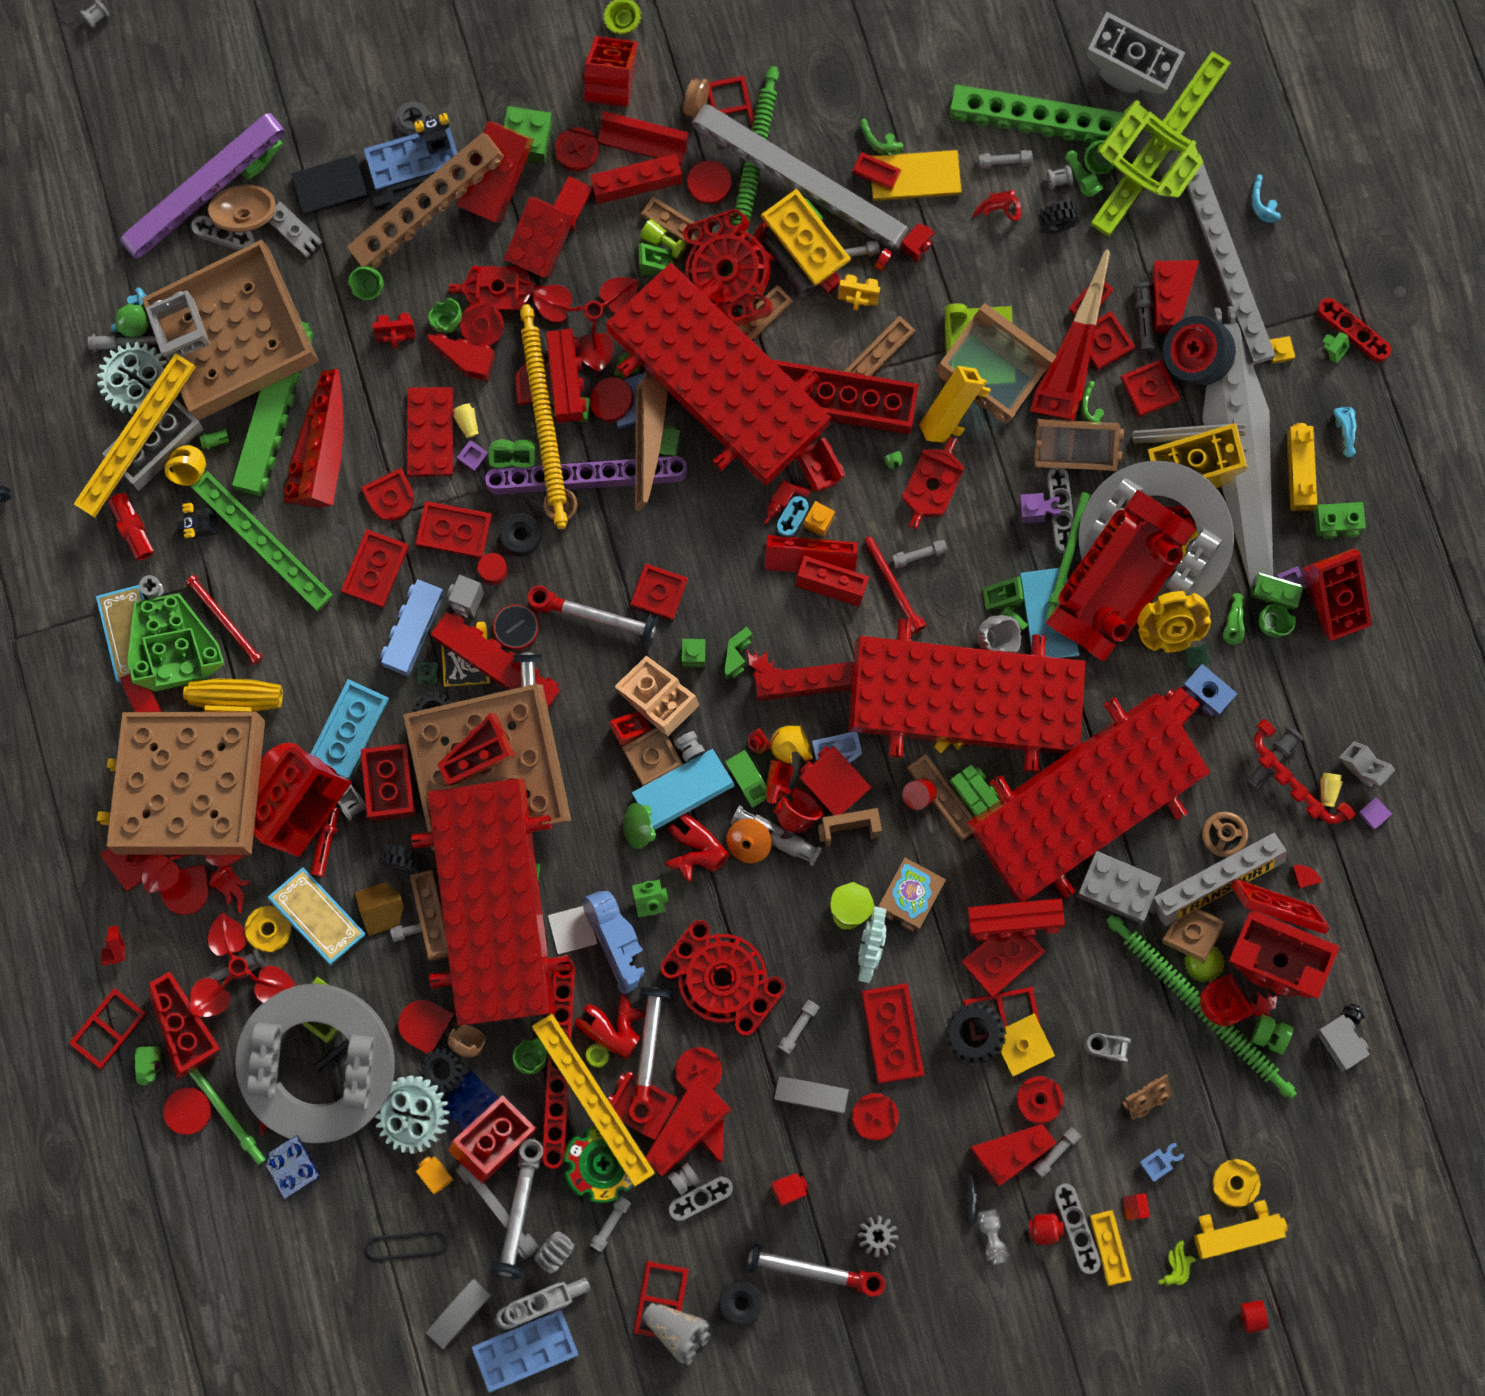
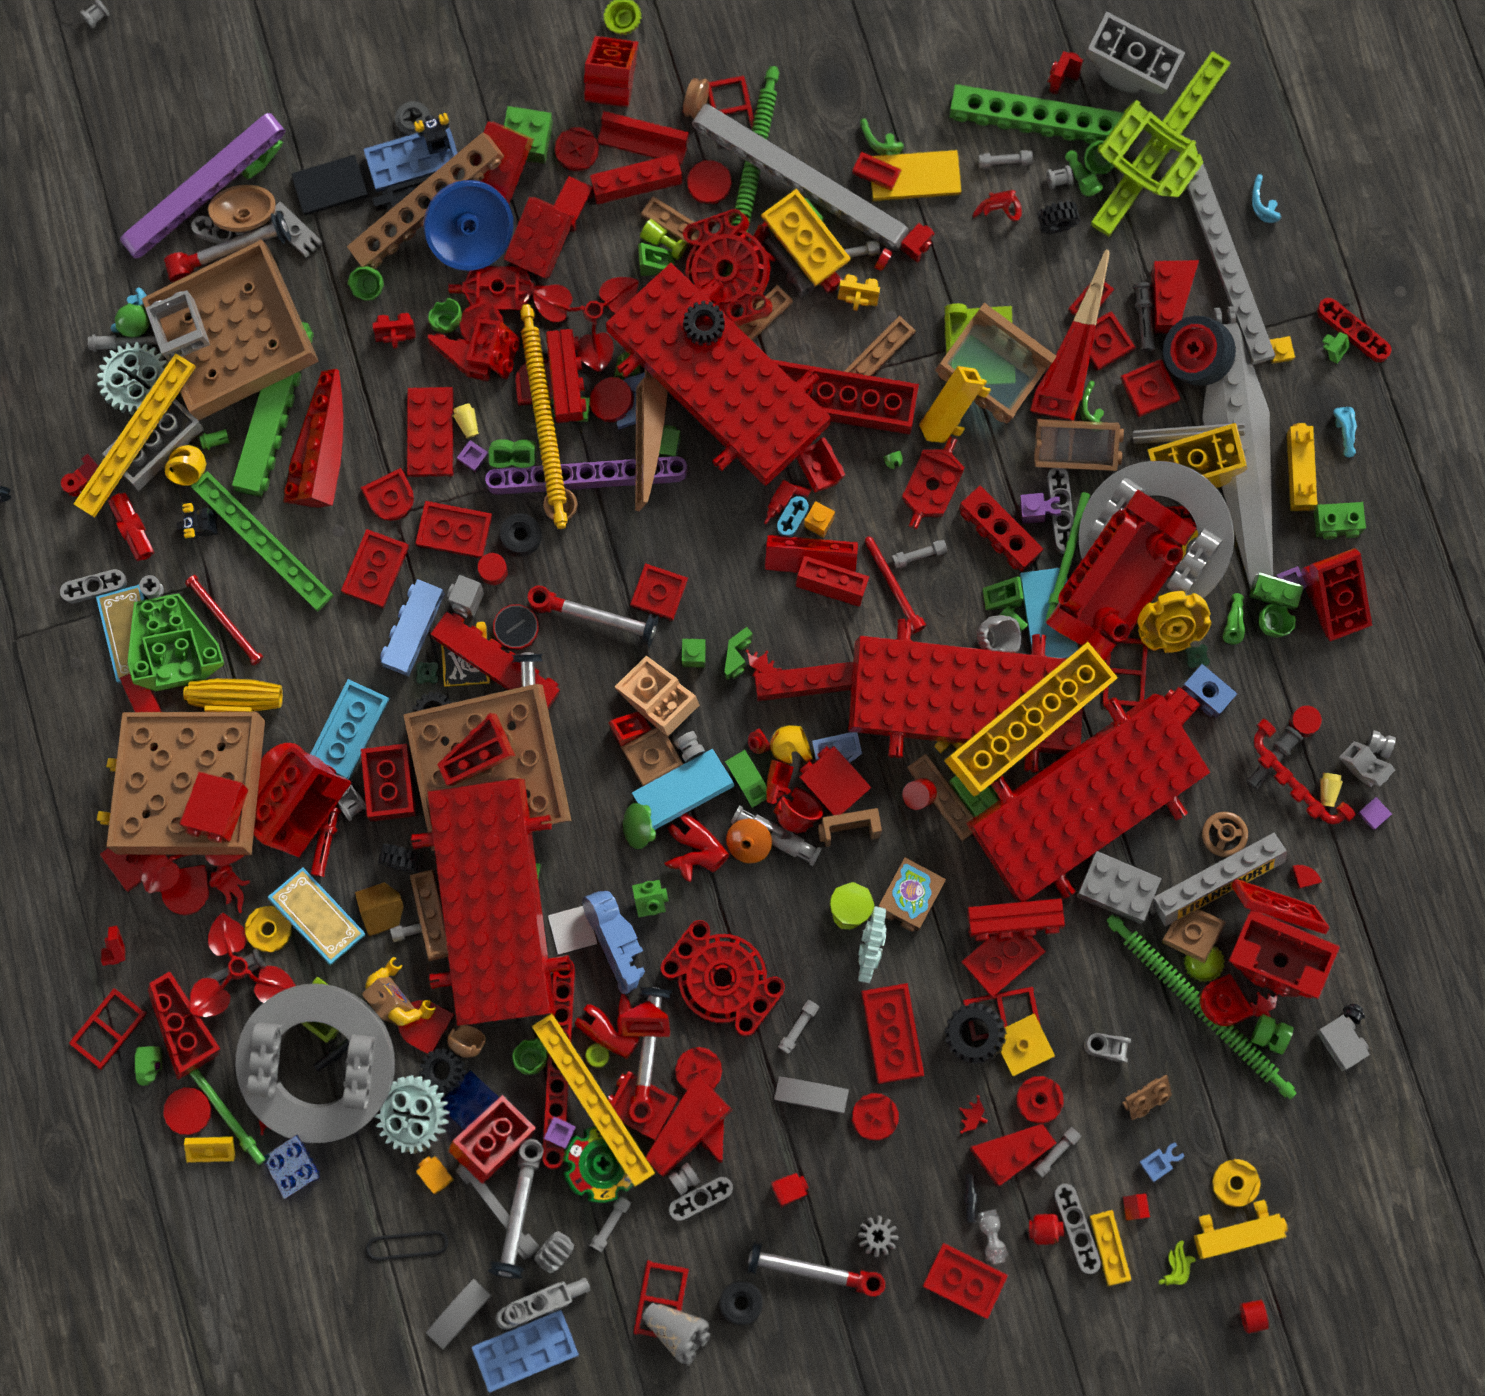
none -> light grey beam [60,569,127,604]
none -> red leg [61,453,99,497]
none -> piece [164,211,291,282]
none -> red brick [180,772,249,843]
none -> yellow plate [184,1137,235,1162]
none -> torso [362,957,436,1026]
none -> blue dish [424,180,514,271]
none -> red bracket [465,318,519,379]
none -> medium lavender tile [544,1117,576,1149]
none -> red slope [621,1000,670,1037]
none -> black tyre [683,301,725,346]
none -> red plate [923,1243,1008,1319]
none -> yellow brick [944,642,1118,796]
none -> red brick [959,485,1044,572]
none -> red piece [959,1095,988,1134]
none -> red bracket [1048,51,1084,95]
none -> red window [1102,638,1148,707]
none -> red piece [1289,706,1322,738]
none -> light grey wheel [1367,730,1396,759]

